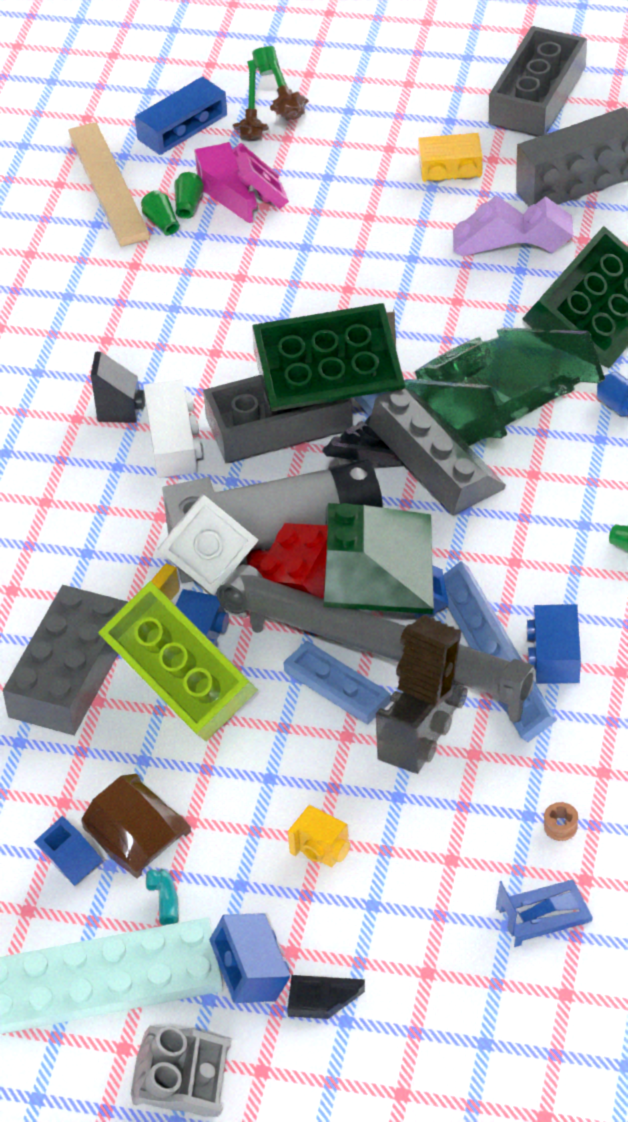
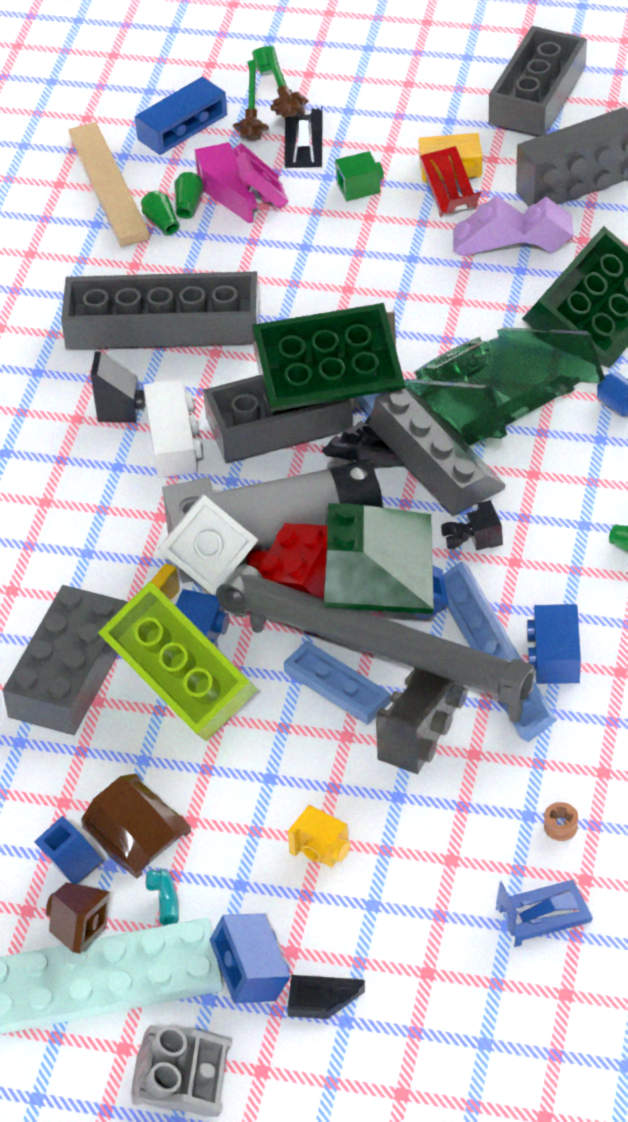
dark brown brick [396,615,461,707] -> none
none -> reddish brown slope [46,882,110,954]
none -> dark grey brick [61,271,260,349]
none -> black piece [284,105,323,168]
none -> green brick [335,151,384,202]
none -> red piece [419,146,481,218]
none -> black piece [441,500,503,551]

